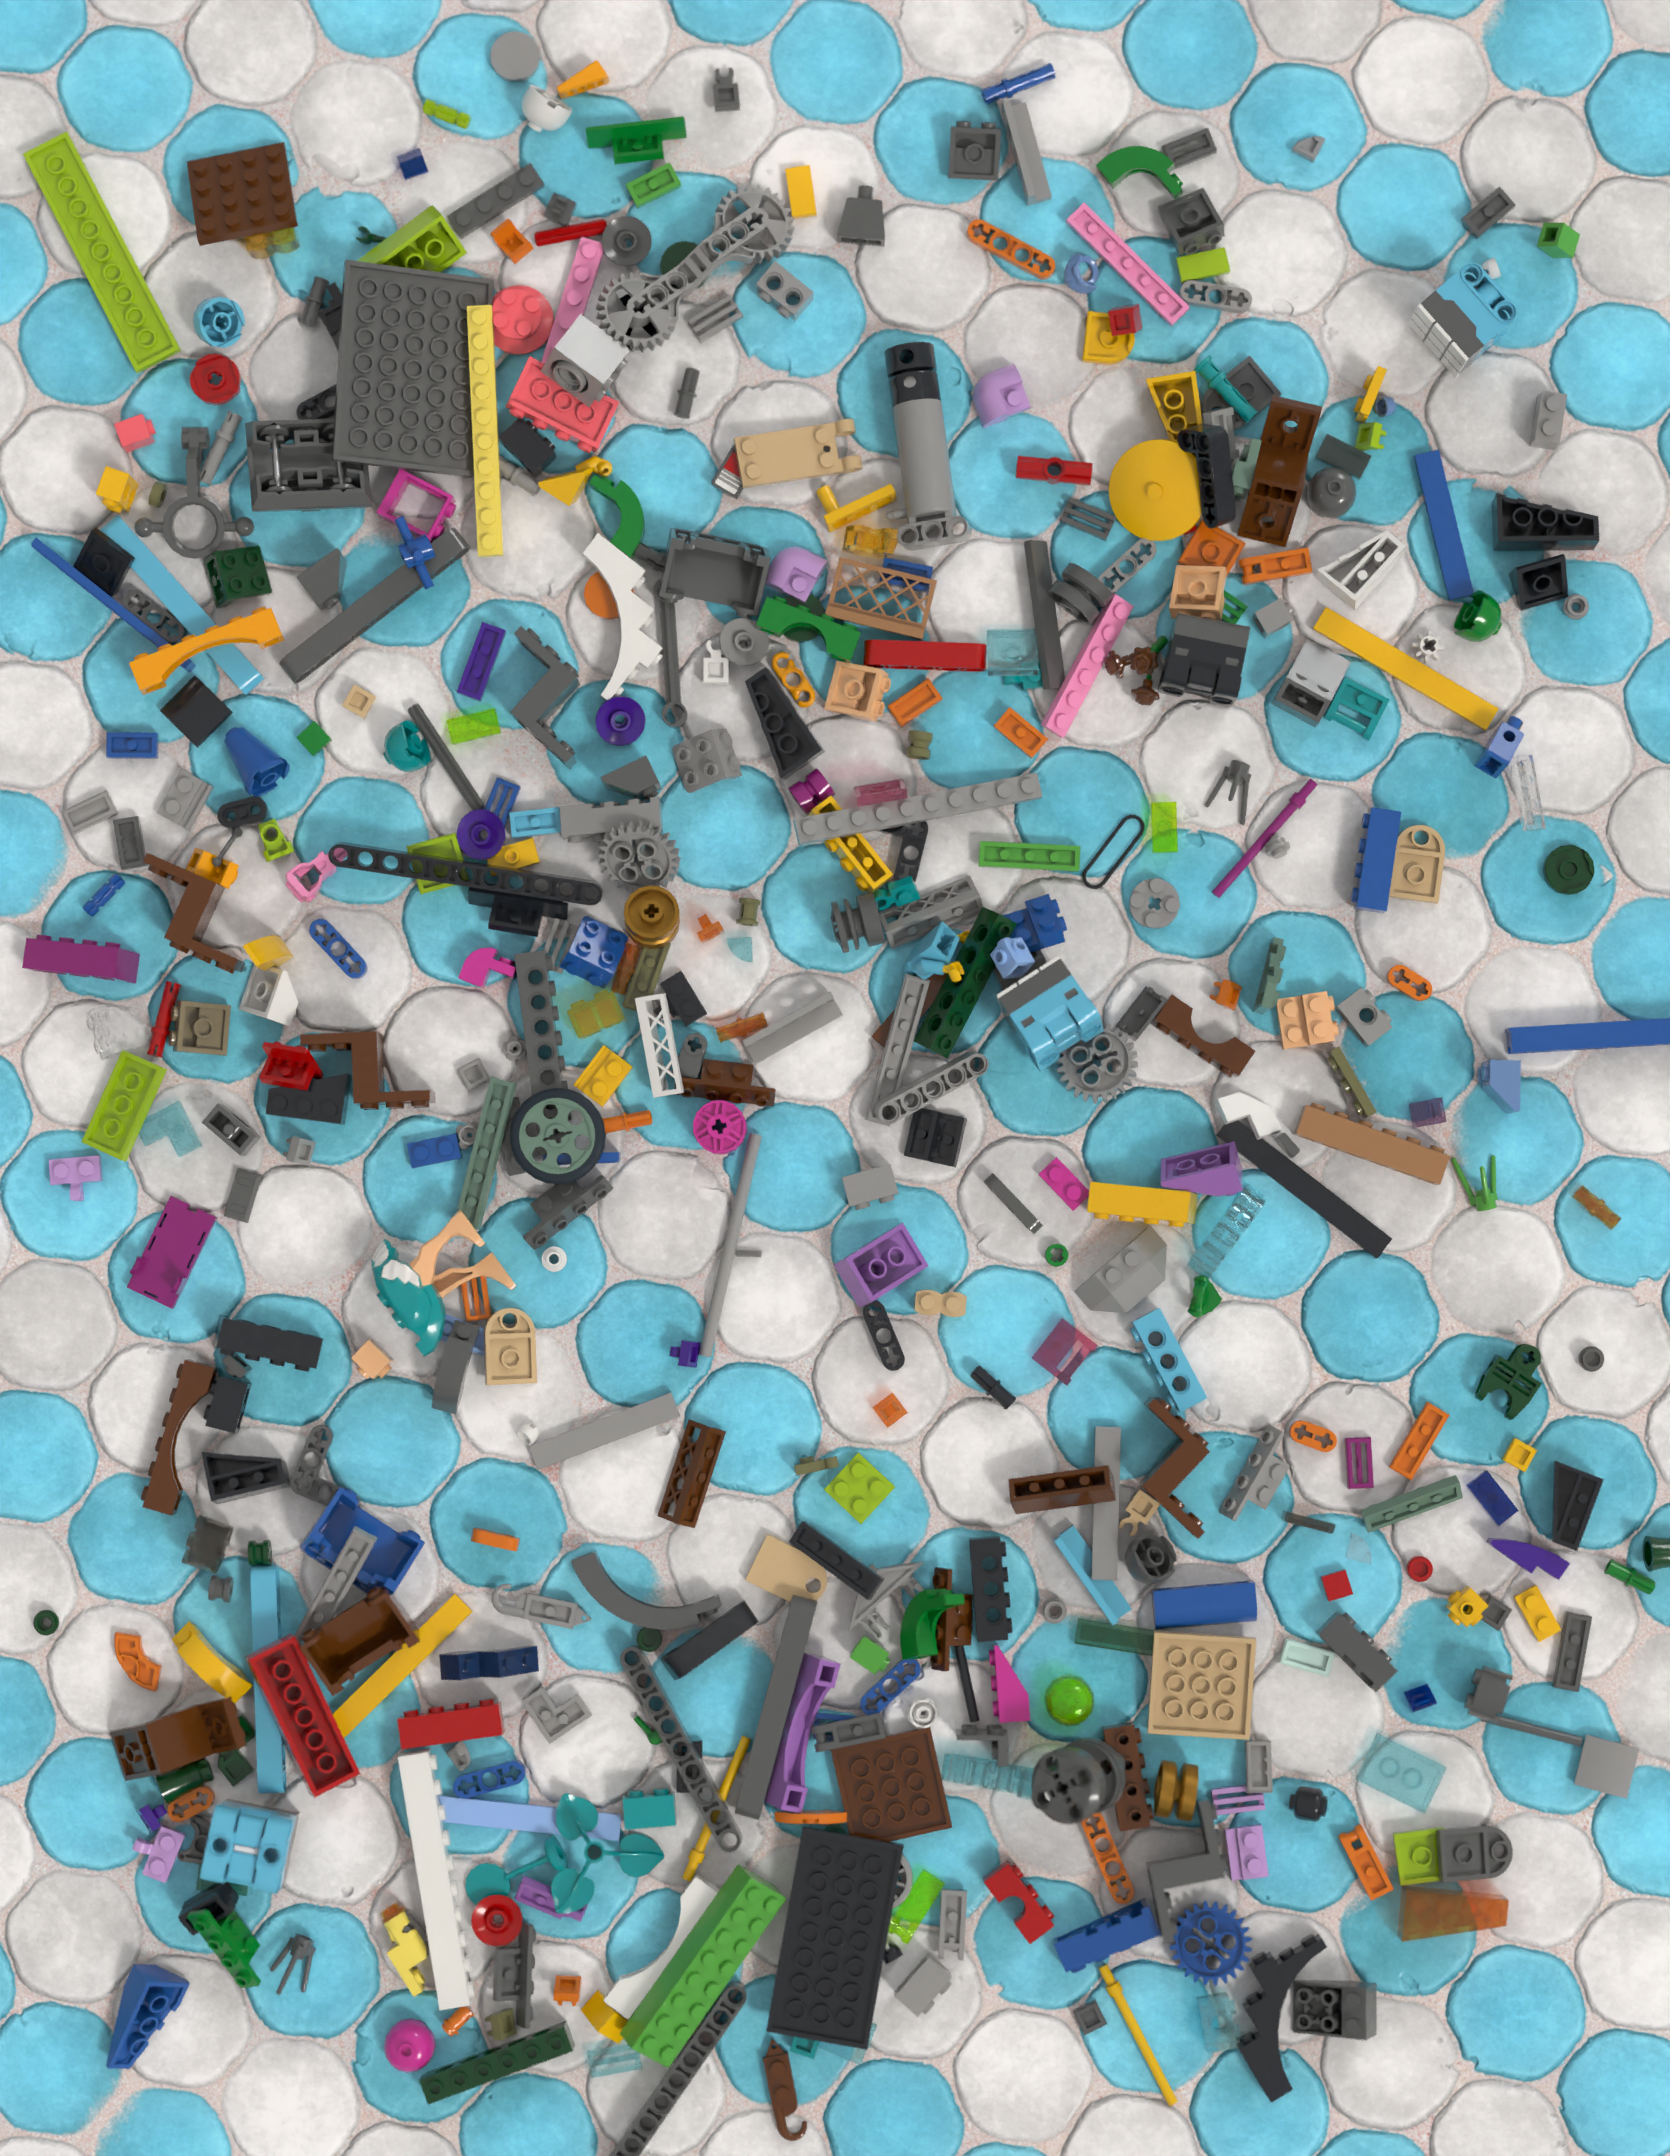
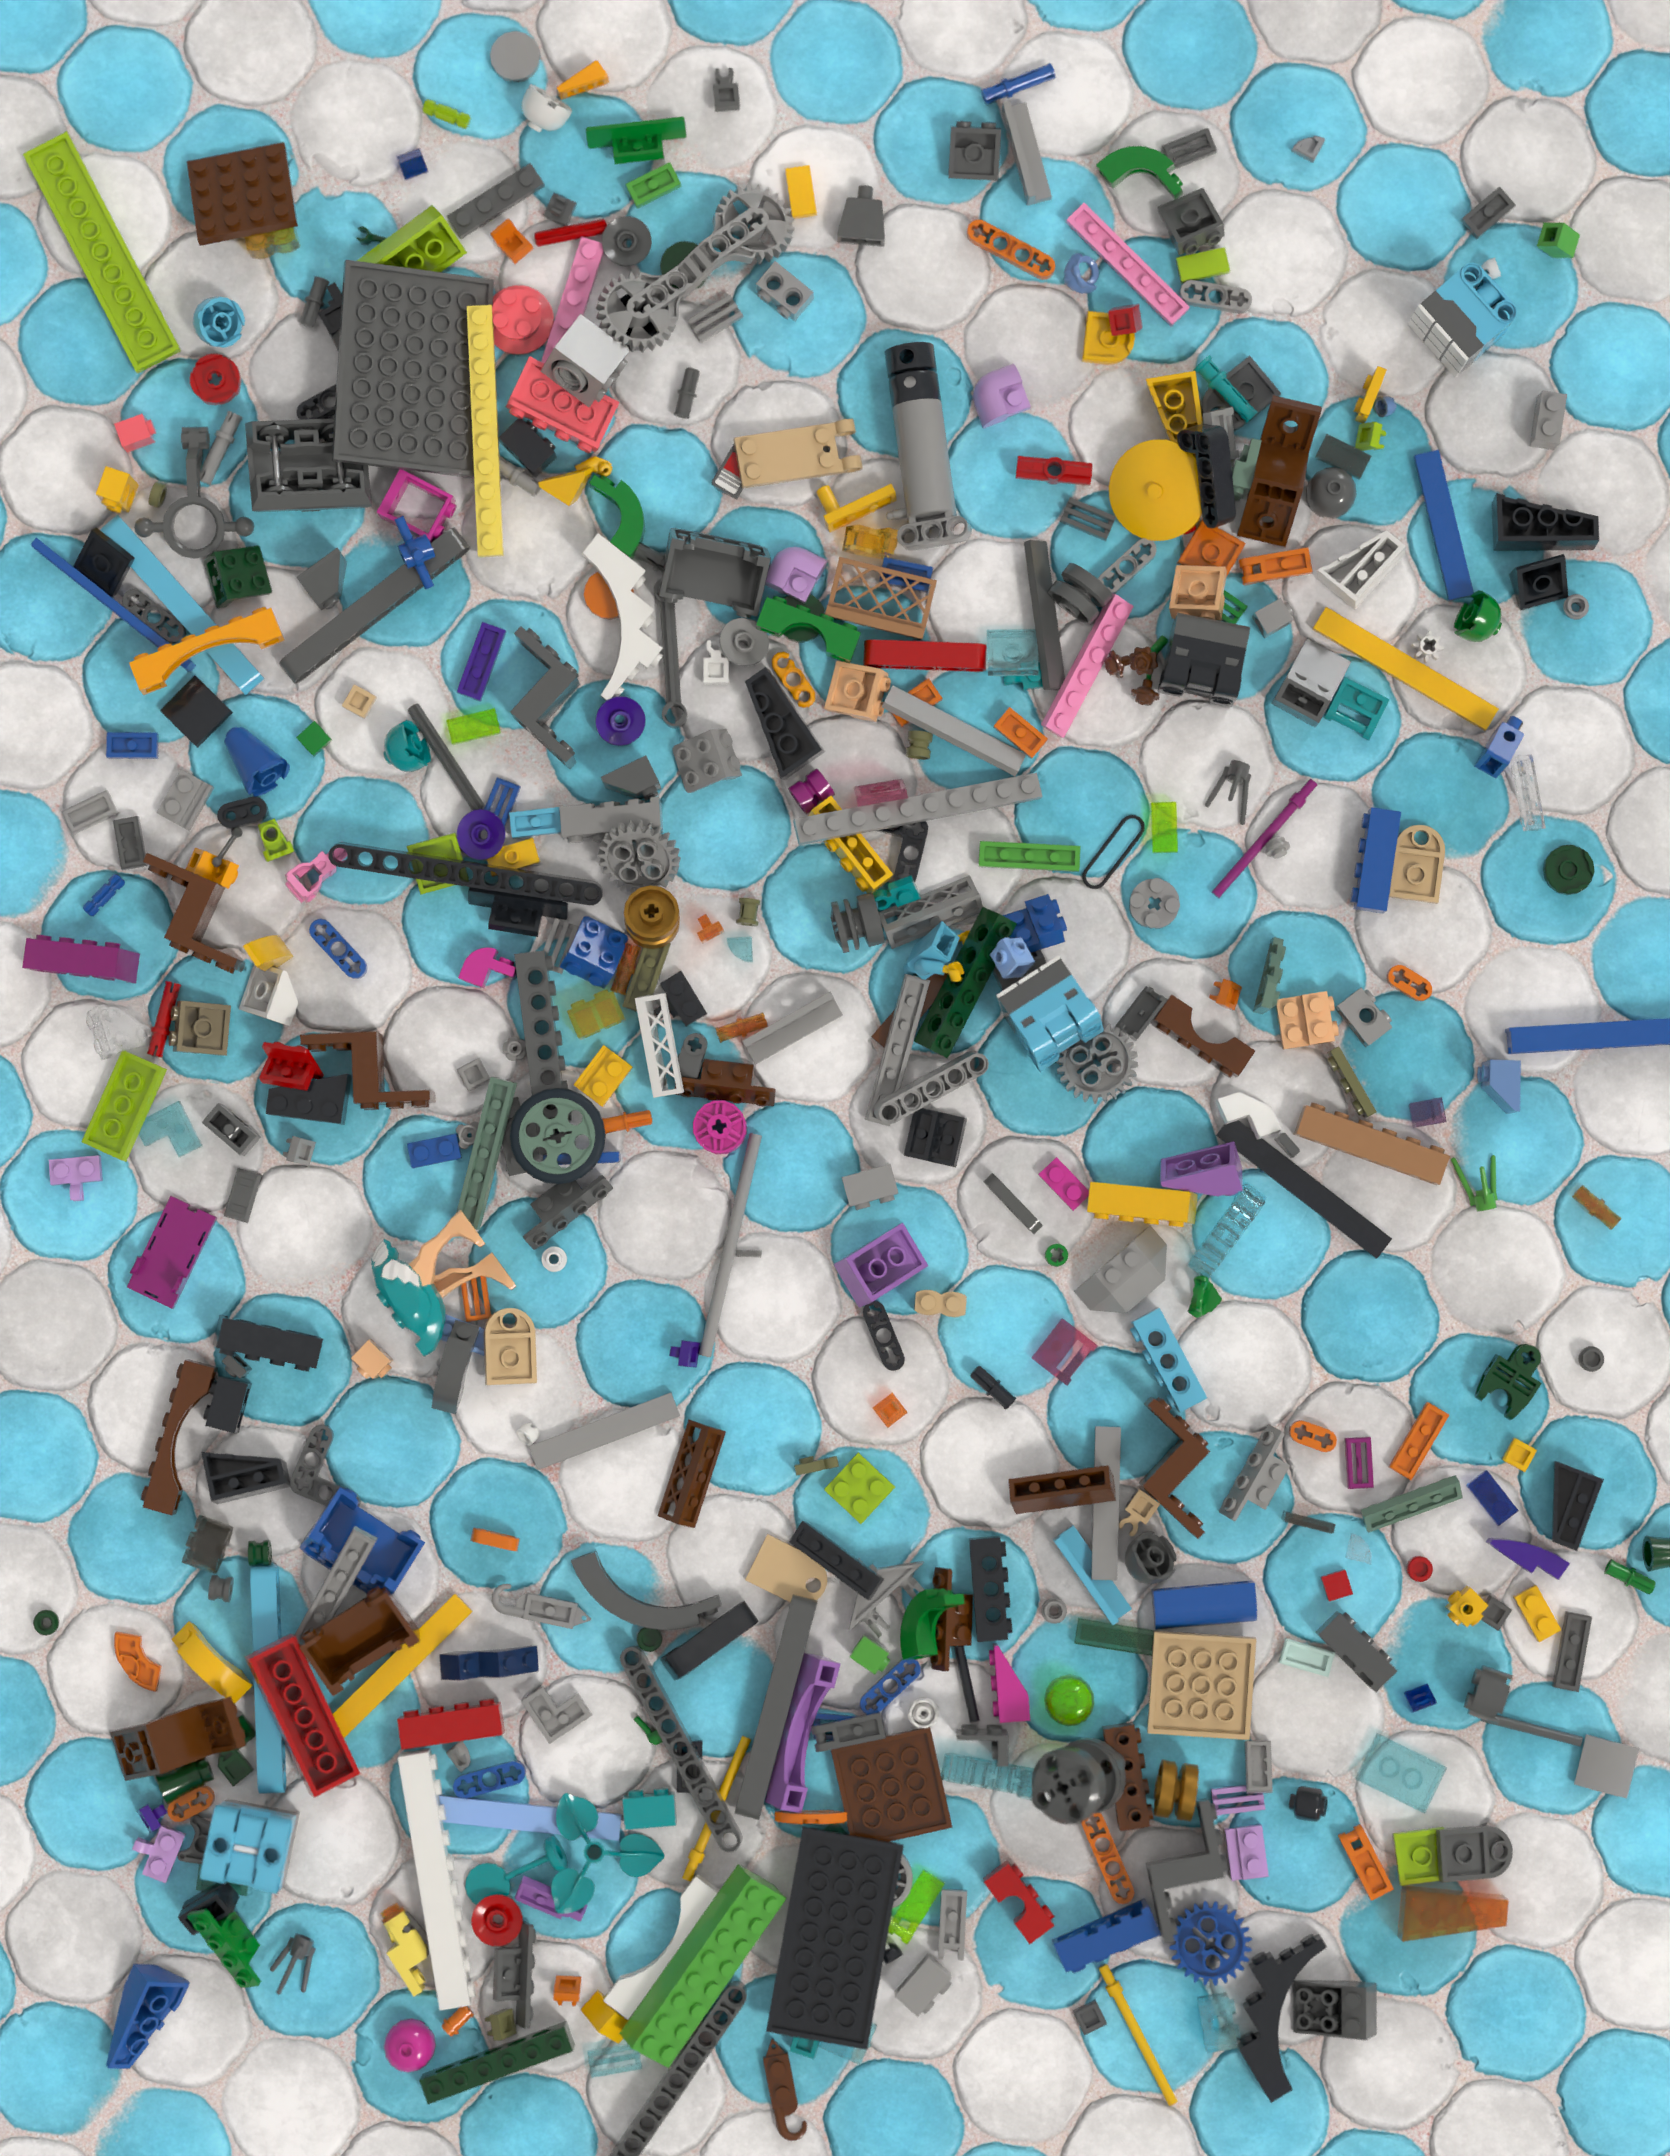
none -> light grey tile [882,685,1026,776]

